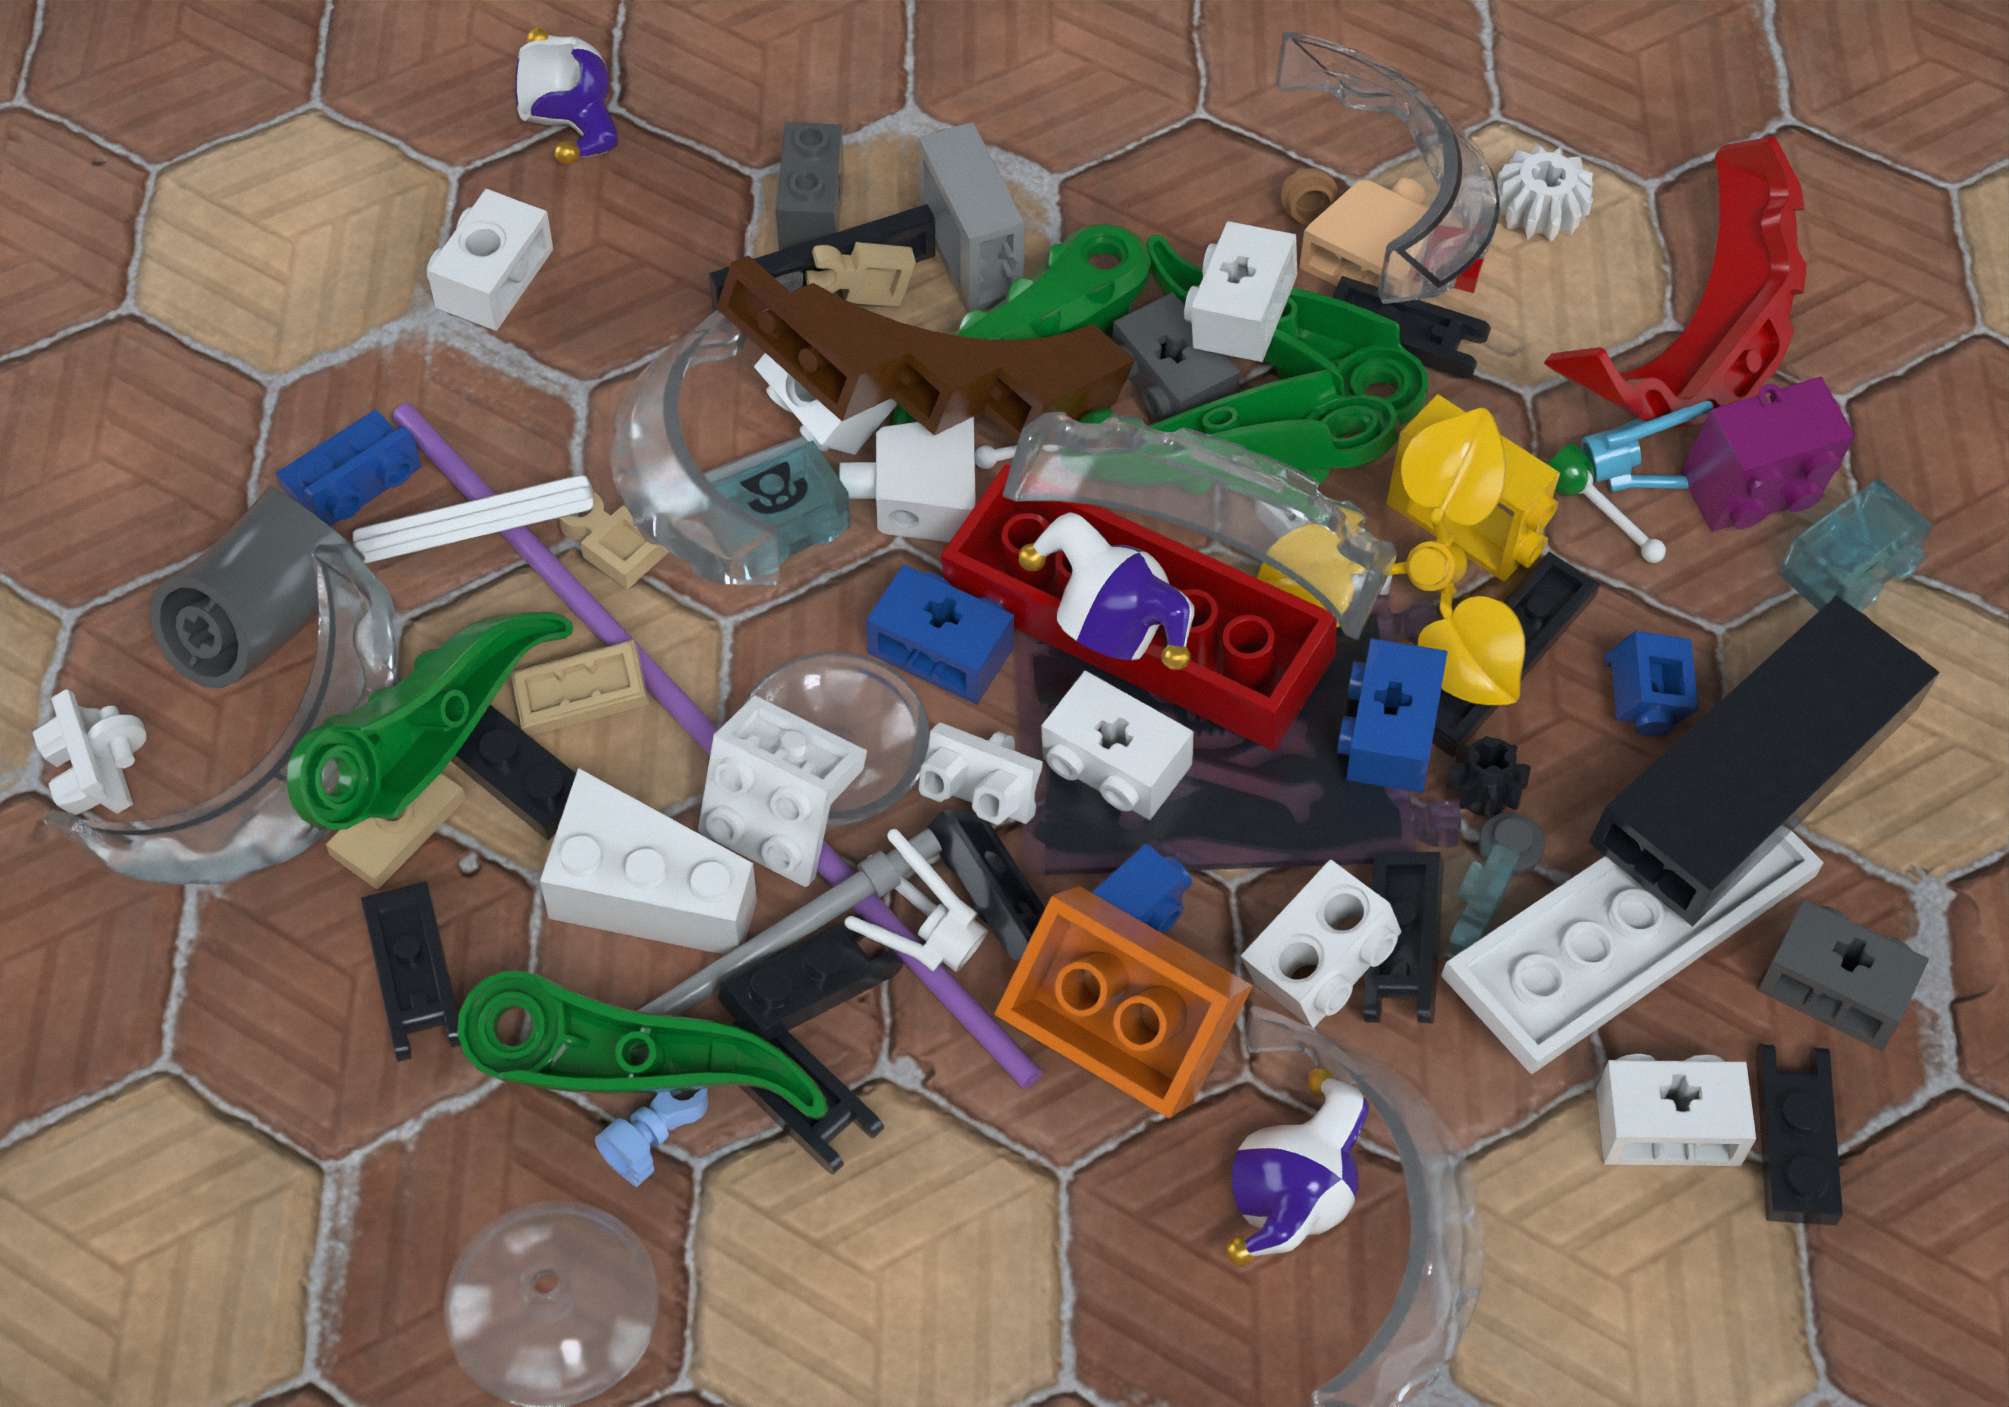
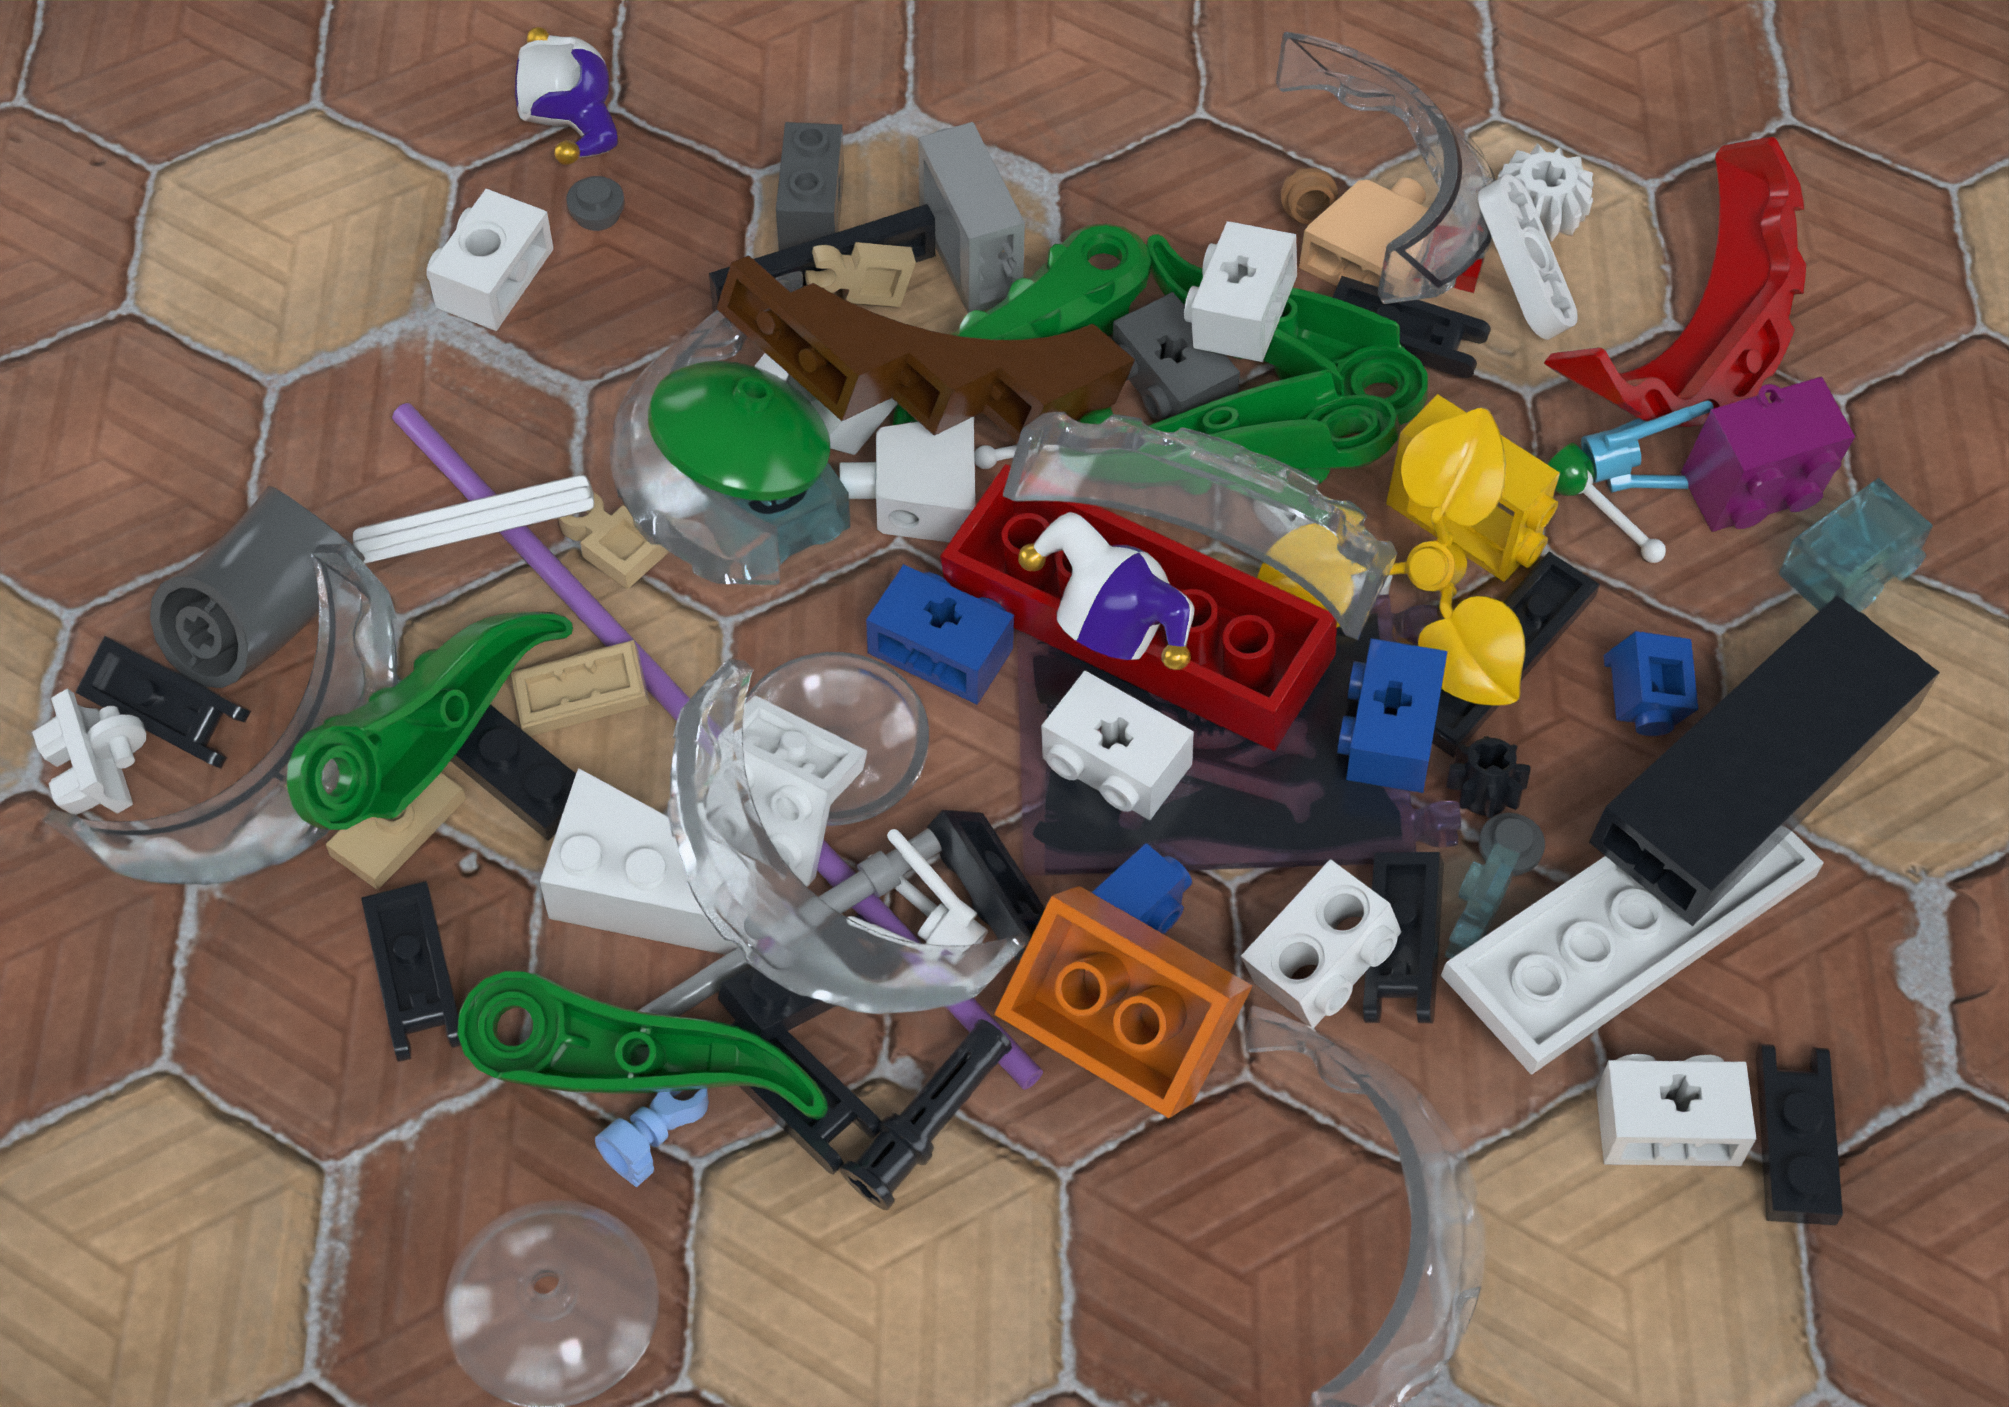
blue bracket [276,409,422,527] -> none
white hips [919,722,1043,825] -> none
piece [1226,1068,1369,1267] -> none
dark grey brick [1758,899,1929,1051] -> none
none -> black hinge [75,636,251,769]
none -> dark grey plate [566,176,625,231]
none -> green dish [648,361,831,501]
none -> clear windscreen [667,659,1030,1014]
none -> black pin [840,1019,1012,1210]
none -> white beam [1478,174,1578,340]

